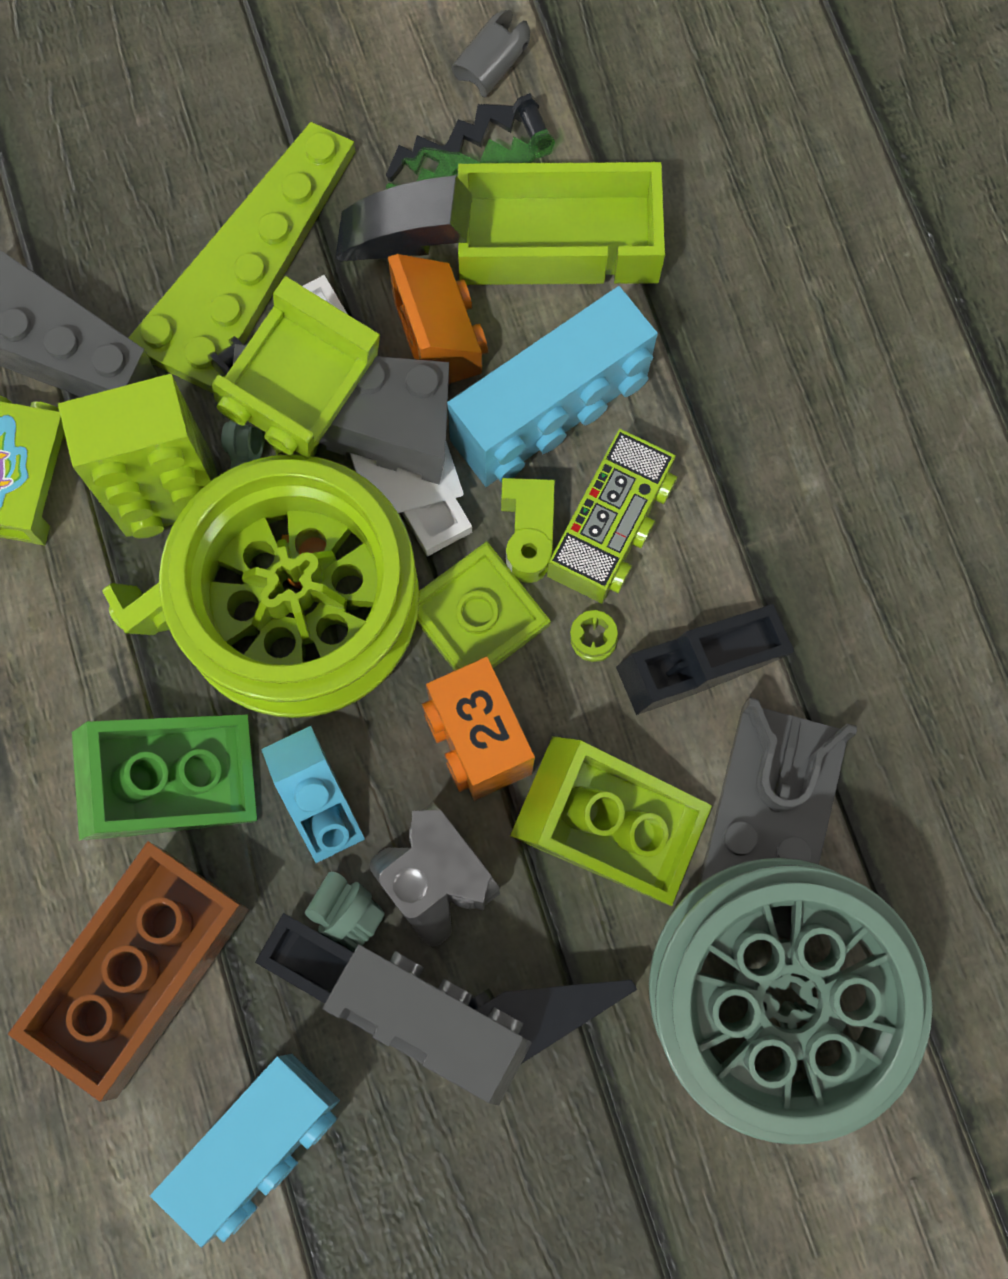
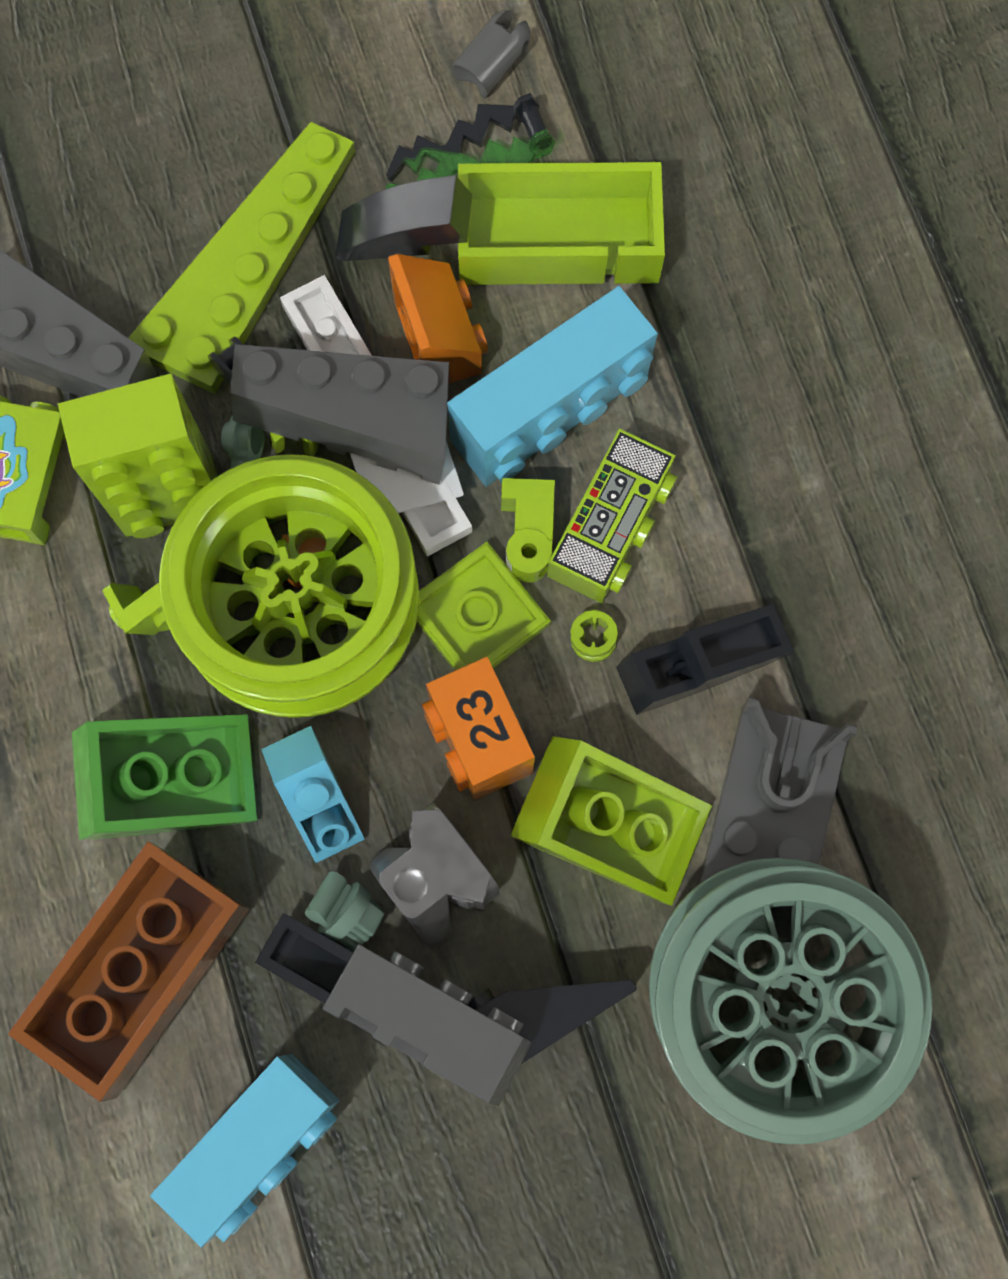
lime panel [212,276,380,458] -> none

